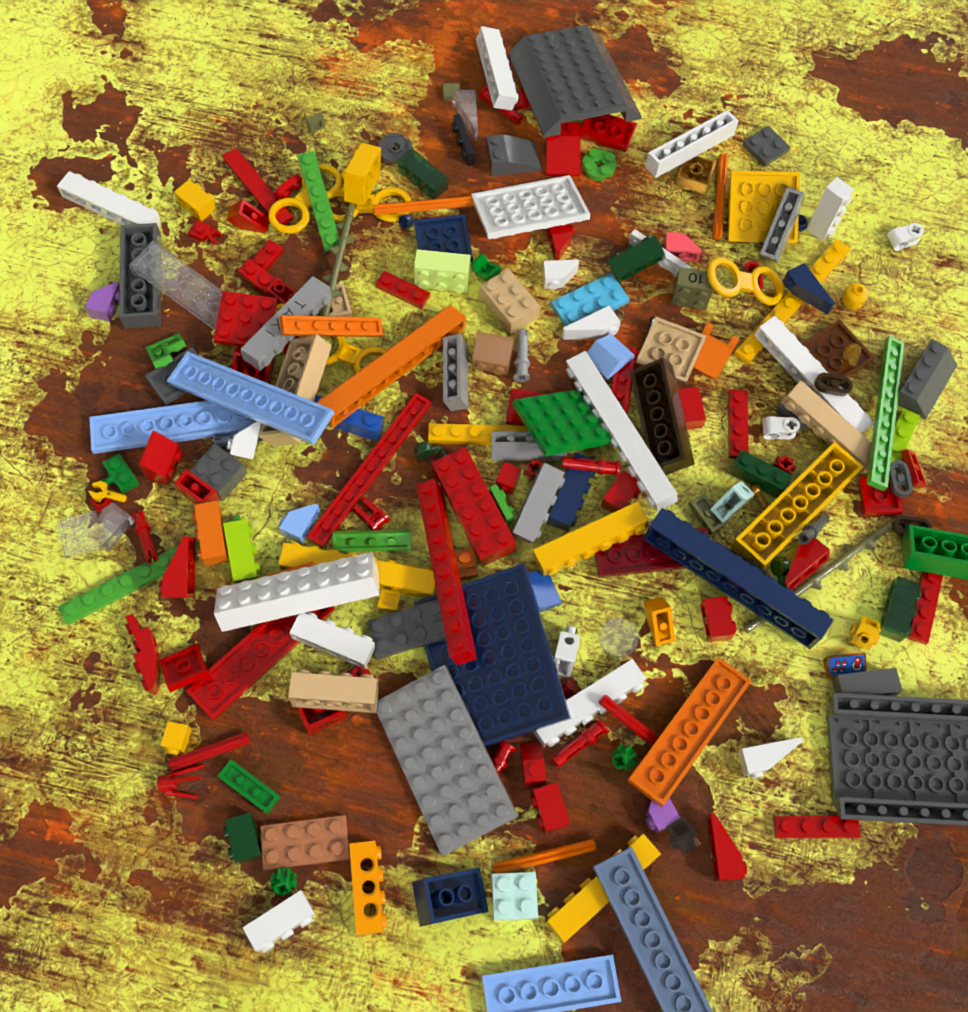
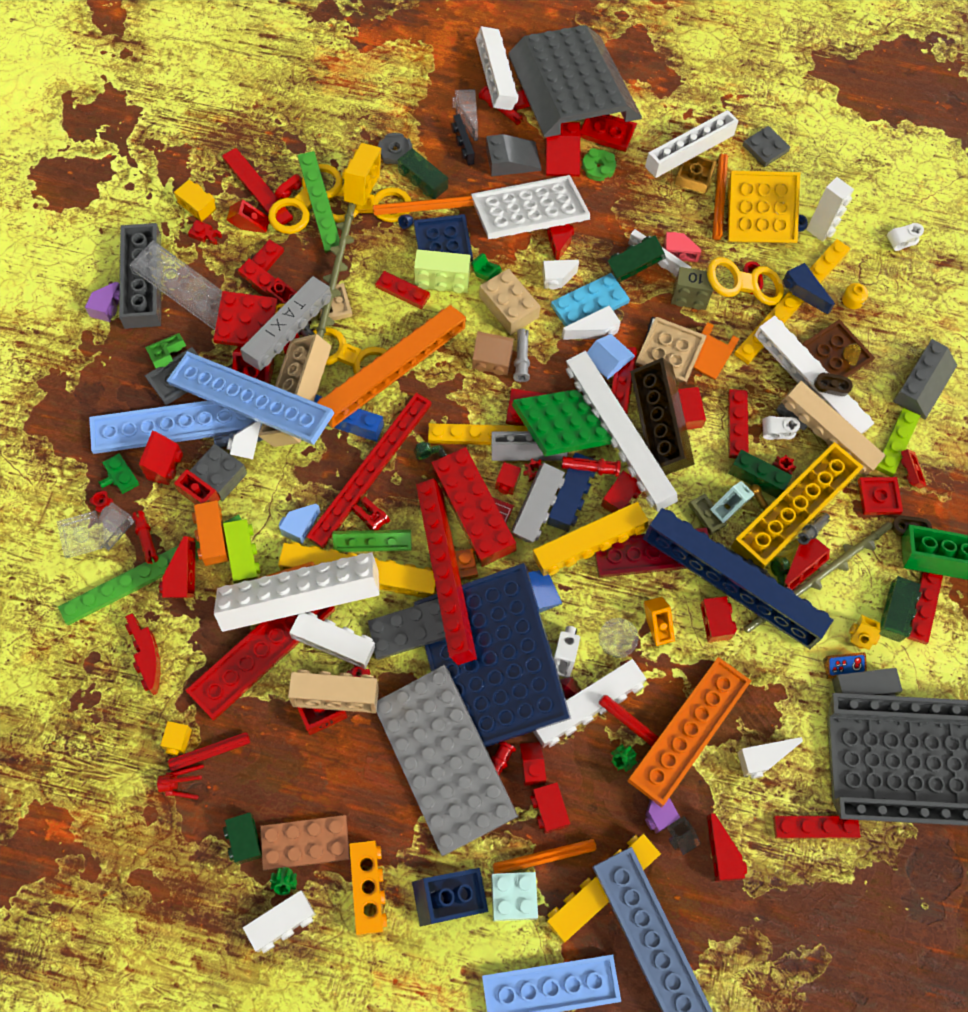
white brick [57,171,161,226] -> none
yellow bar [89,481,127,503] -> none
red plate [159,643,209,693] -> none
green plate [217,759,281,815] -> none
orange plate [279,315,383,337] -> none
olive tile [306,112,325,134] -> none
yellow tile [377,588,401,612] -> none
olive tile [443,83,460,101] -> none
light grey brick [443,334,468,411] -> none
bright green plate [489,484,515,526] -> none
red pin [551,718,609,768] -> none
light grey brick [760,187,805,264] -> none
bright green plate [866,336,905,491] -> none
dark grey plate [889,460,913,498] -> none

